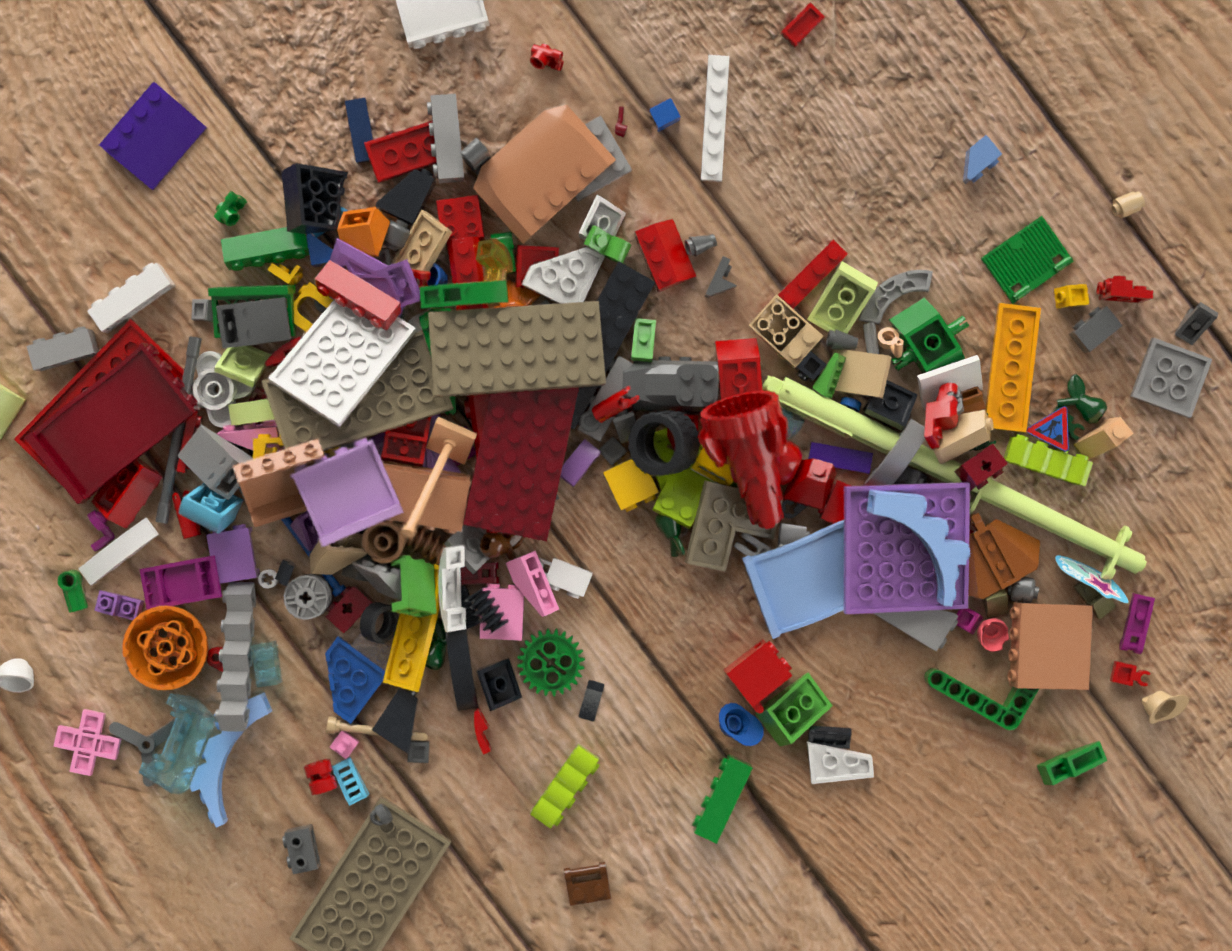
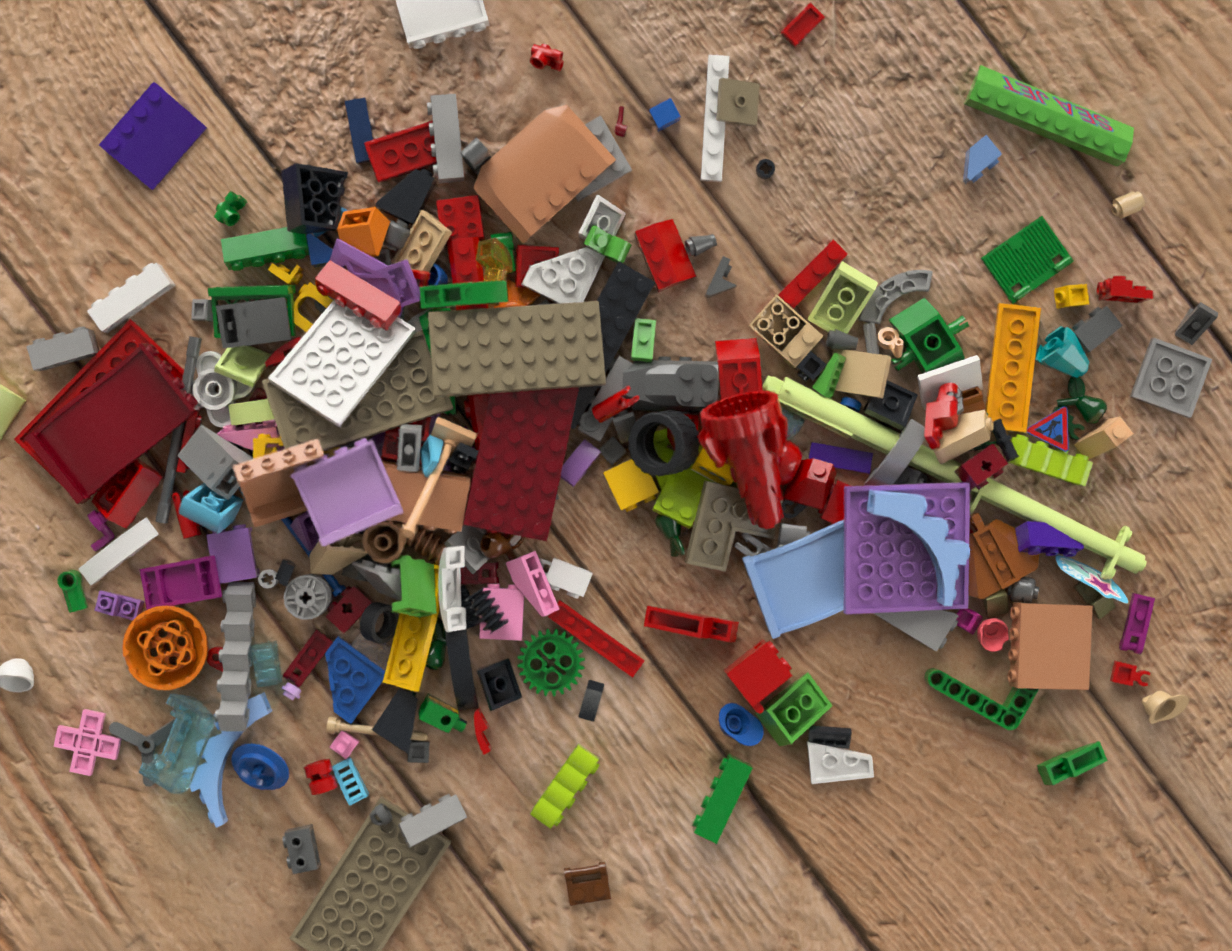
none -> blue piece [231,744,289,790]
none -> lavender plate [281,682,301,701]
none -> dark red plate [282,629,334,688]
none -> light grey brick [397,424,422,472]
none -> light grey brick [398,794,467,848]
none -> green torso [418,693,467,733]
none -> medium azure slope [420,435,444,478]
none -> black slope [446,442,478,474]
none -> red plate [548,600,645,678]
none -> red slope [644,606,739,642]
none -> dark tan plate [716,78,760,126]
none -> black bush [756,159,775,179]
none -> bright green slope [964,65,1134,167]
none -> black pin [992,419,1019,462]
none -> dark purple slope [1015,521,1084,557]
none -> teal cone [1035,326,1089,378]

